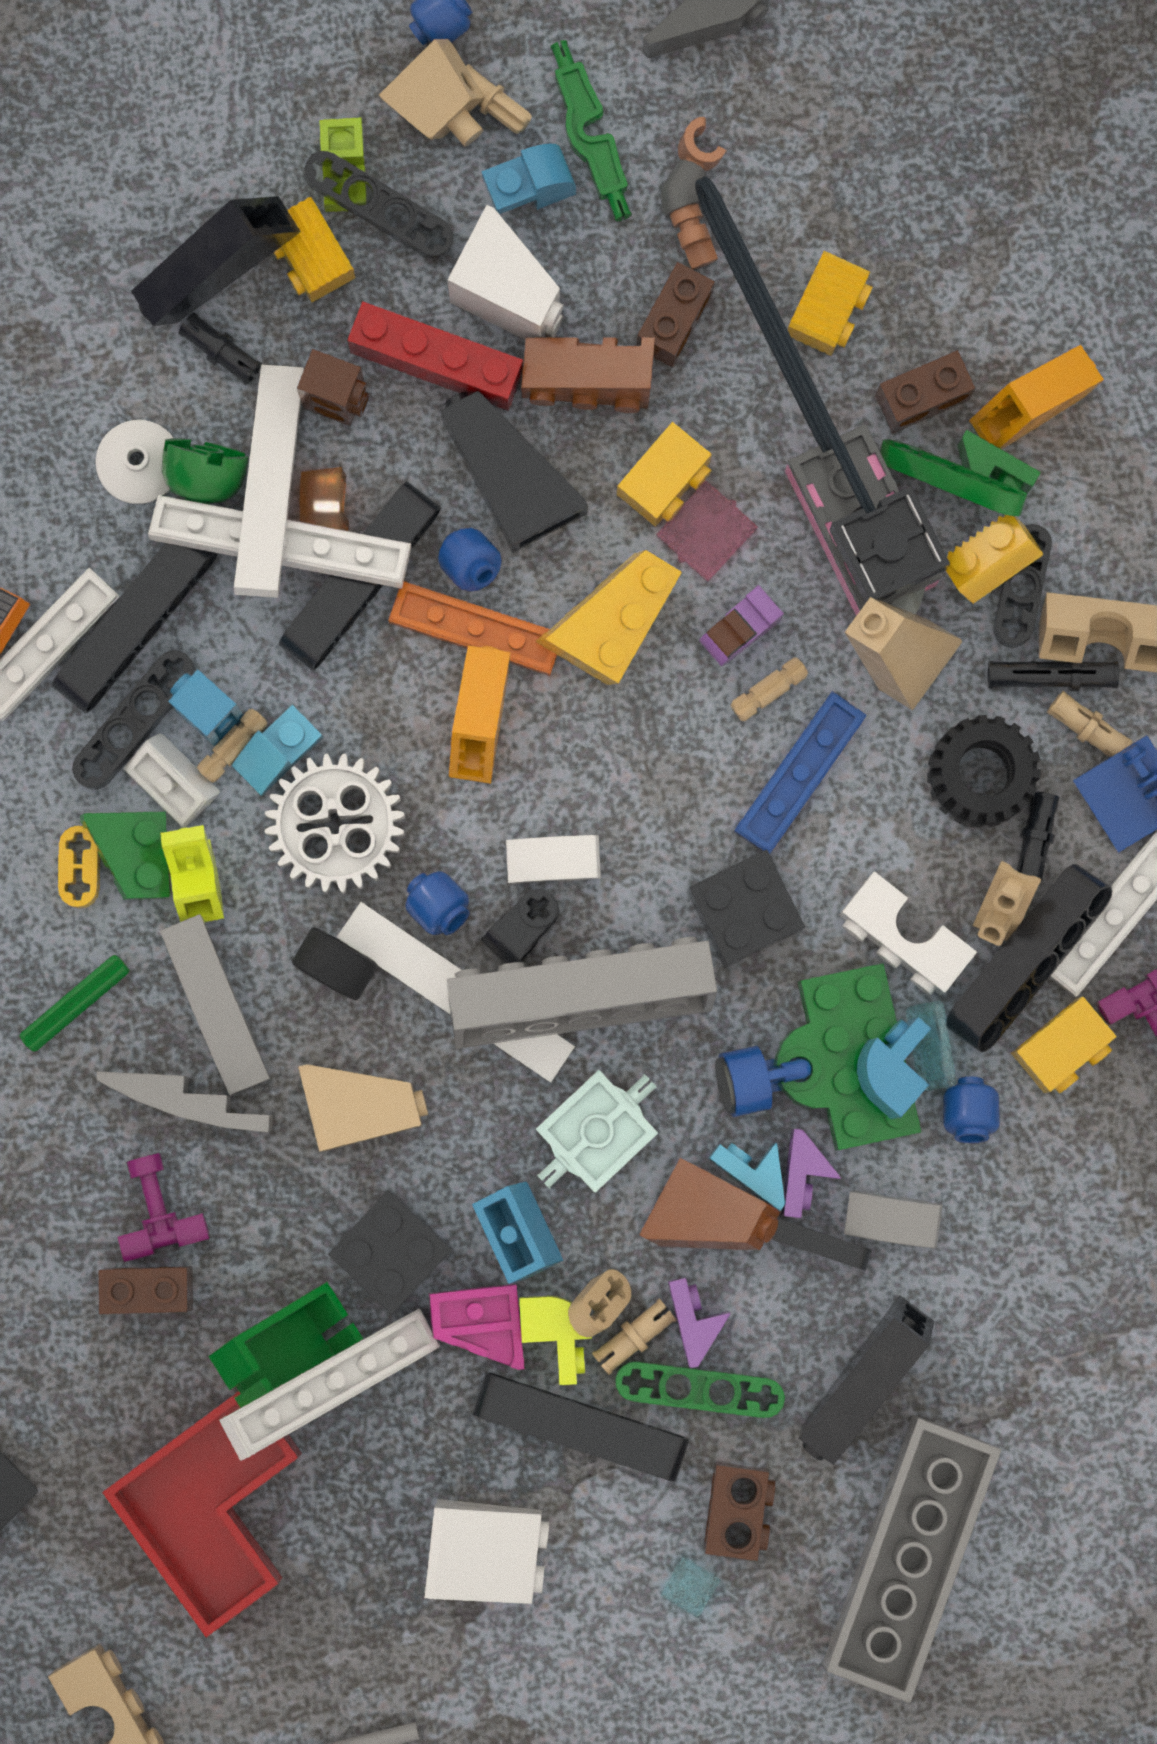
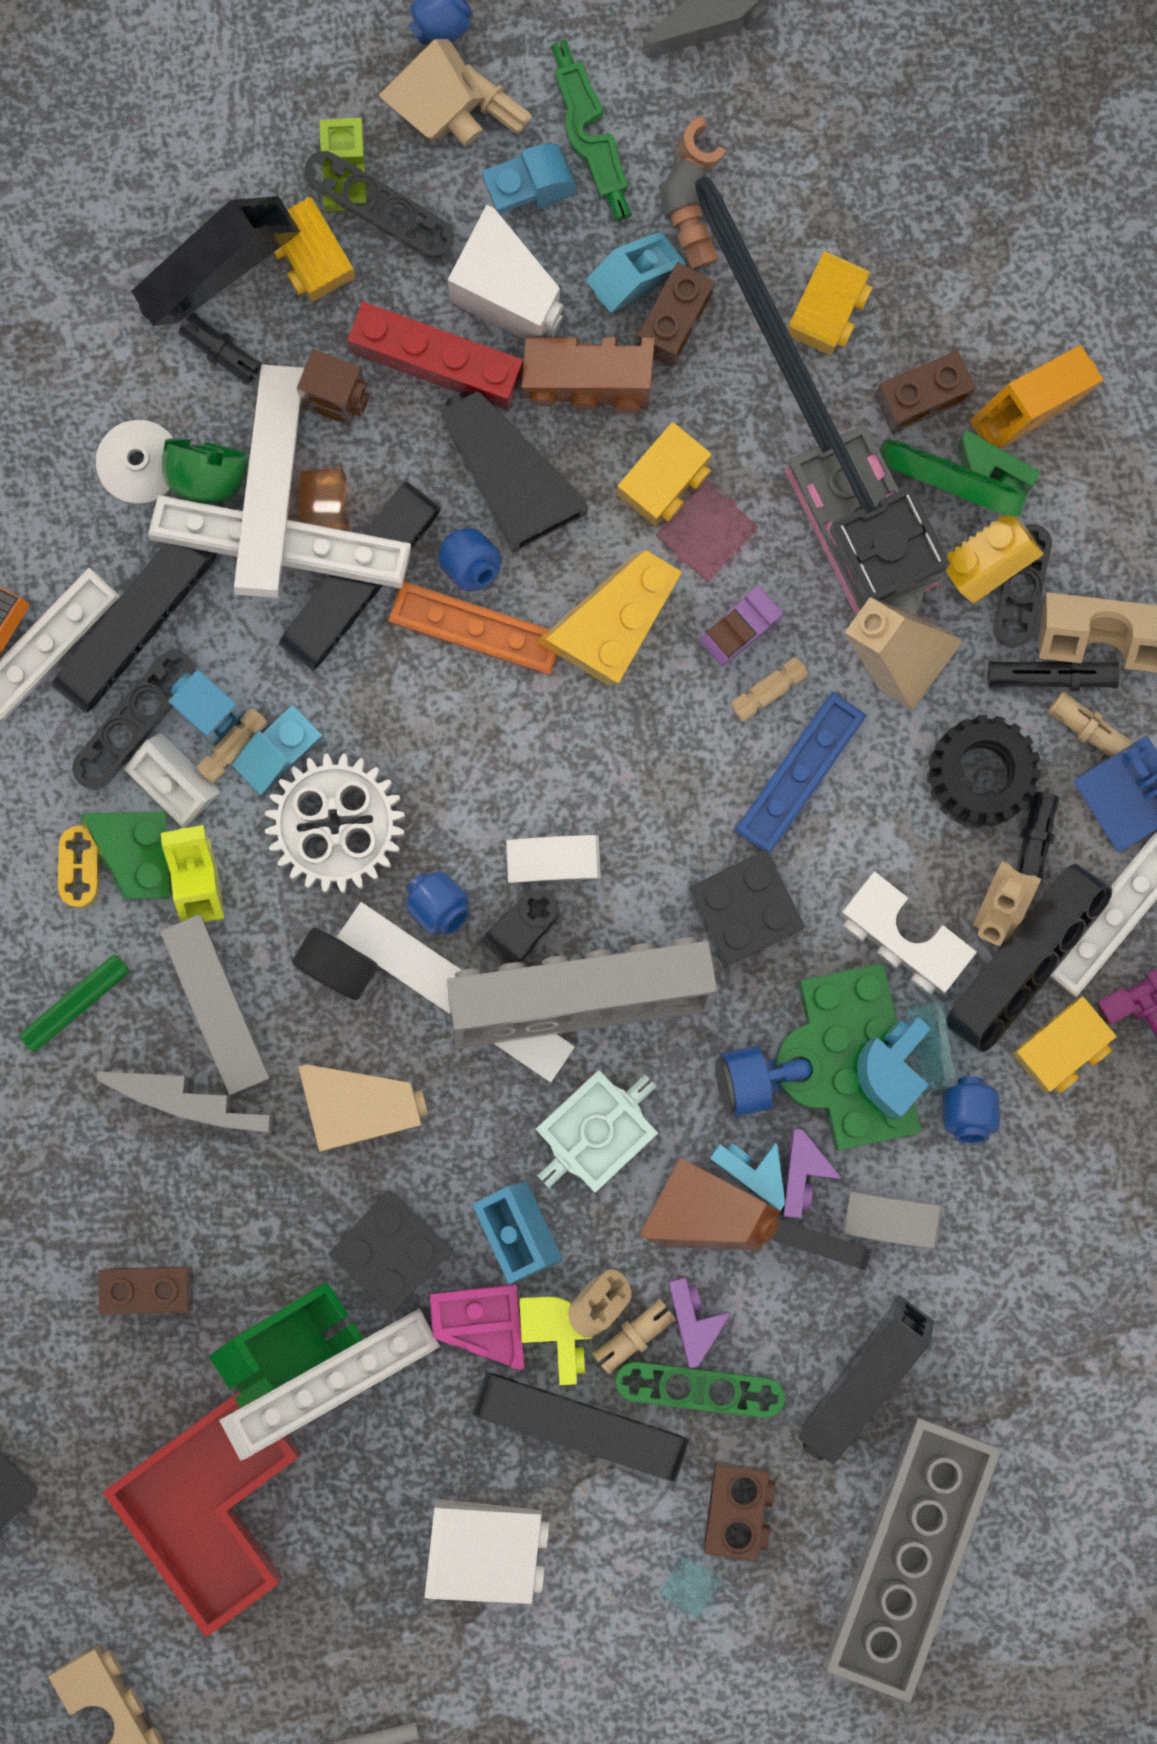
magenta bar [118,1153,210,1262] -> none
light orange slope [449,646,510,784] -> none
none -> medium azure slope [586,231,686,313]

